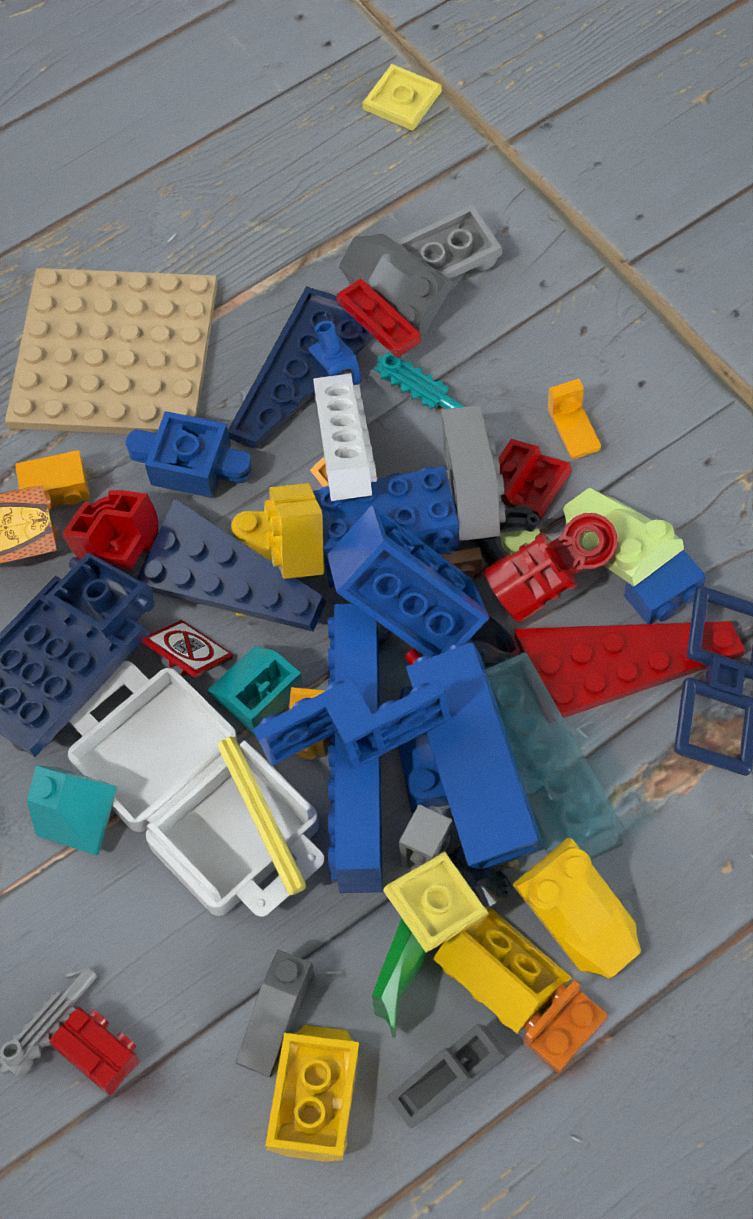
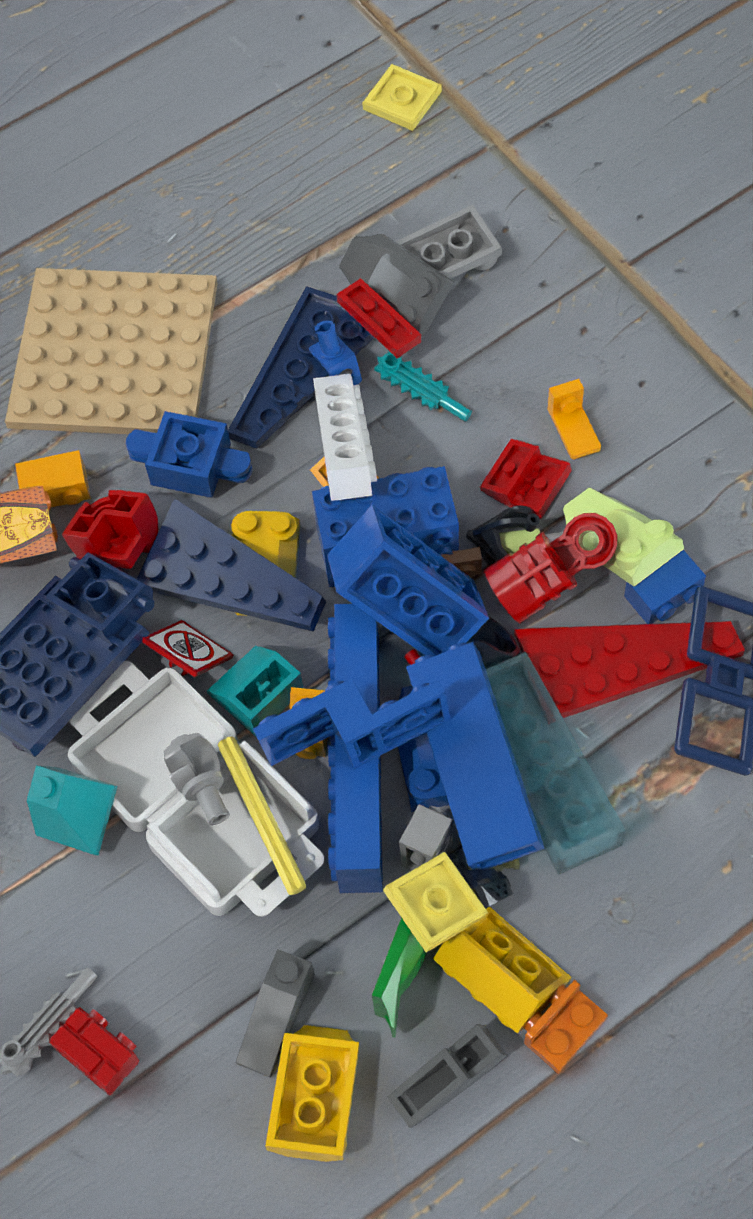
yellow piece [264,483,324,579] -> none
light grey brick [441,405,506,541] -> none
yellow slope [512,837,641,979] -> none
none -> light grey piece [164,733,230,826]

